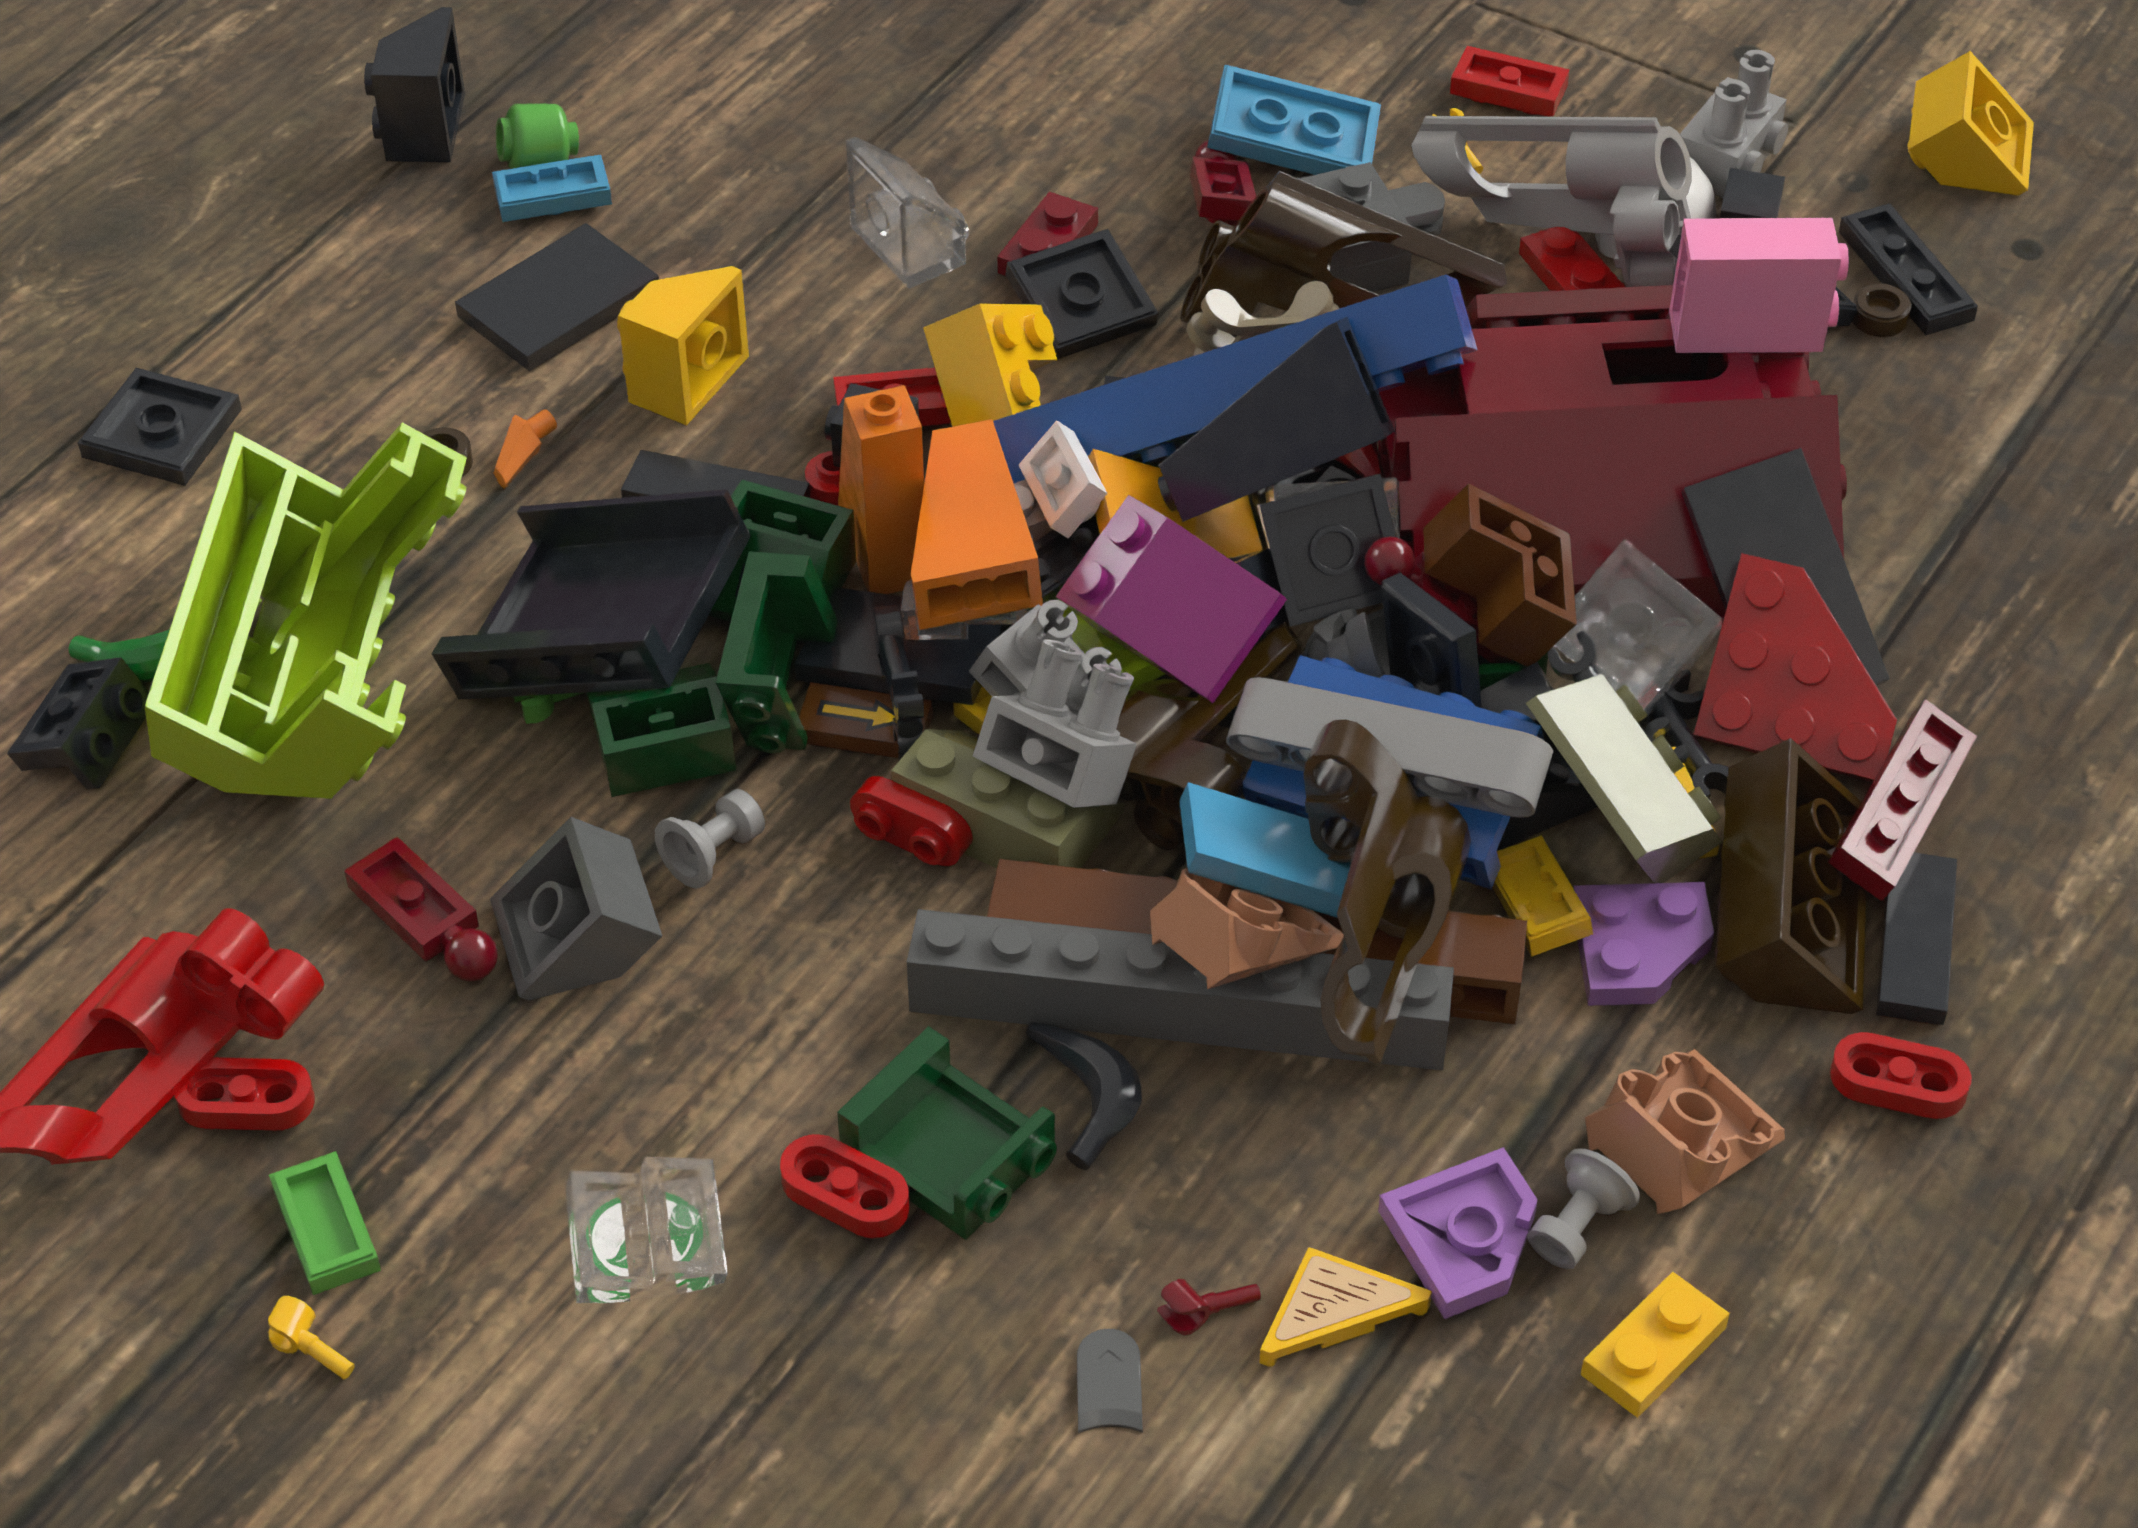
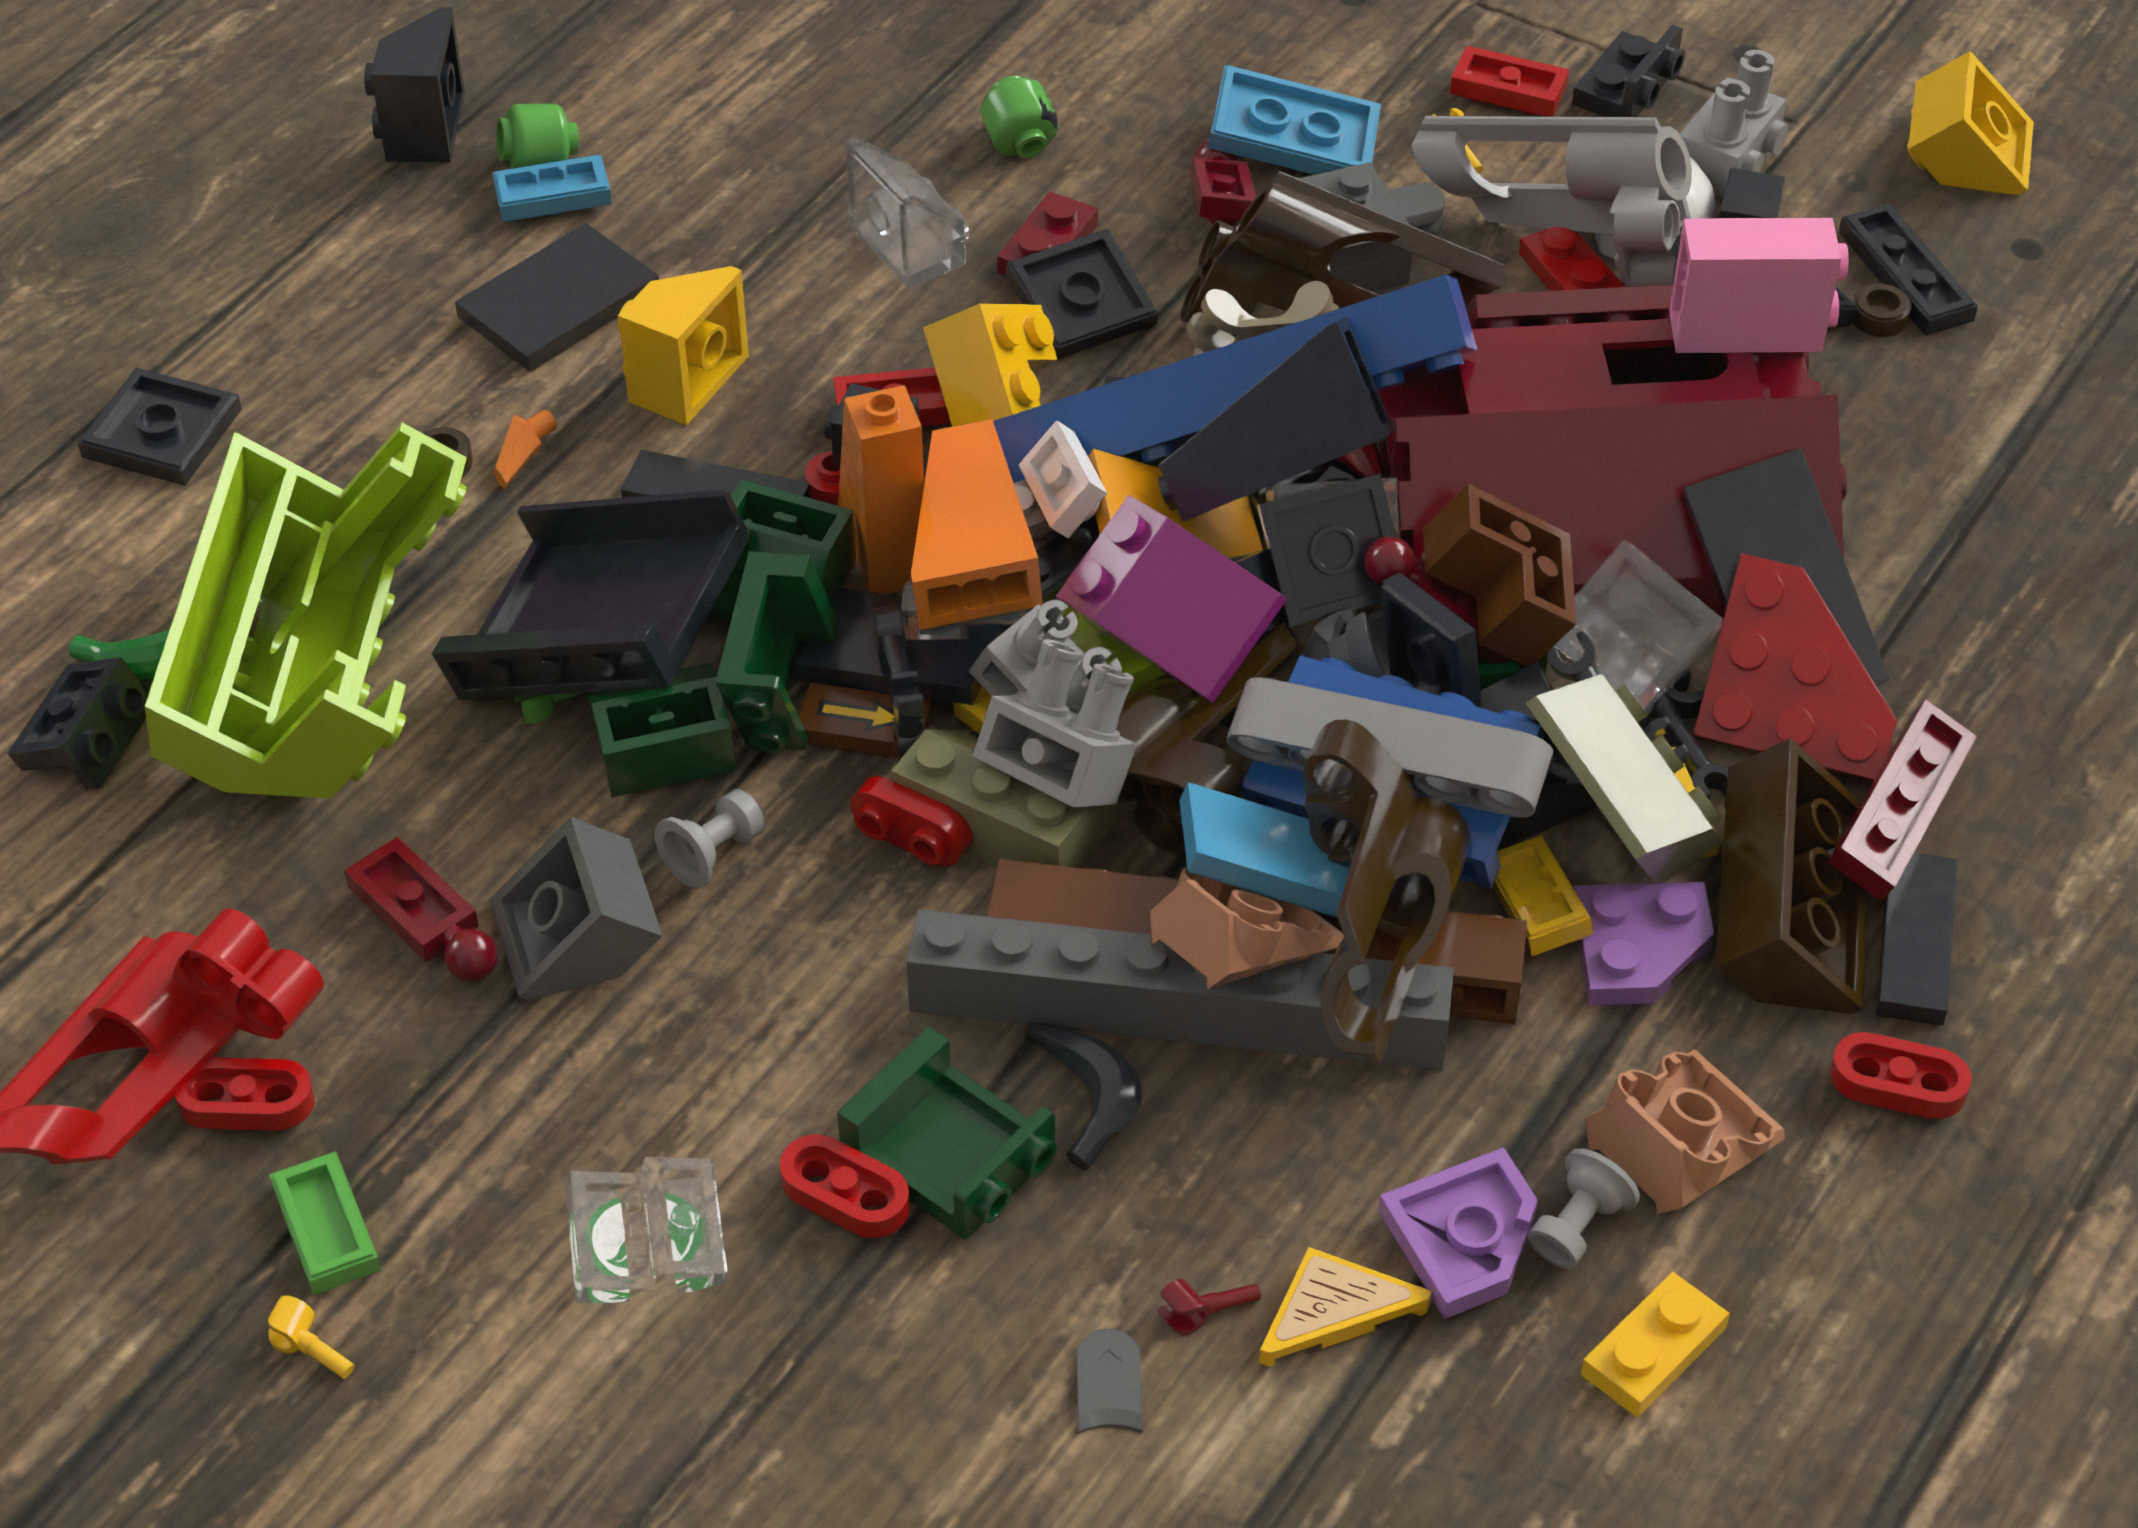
none -> bright green head [980,75,1059,158]
none -> black bracket [1572,25,1685,117]

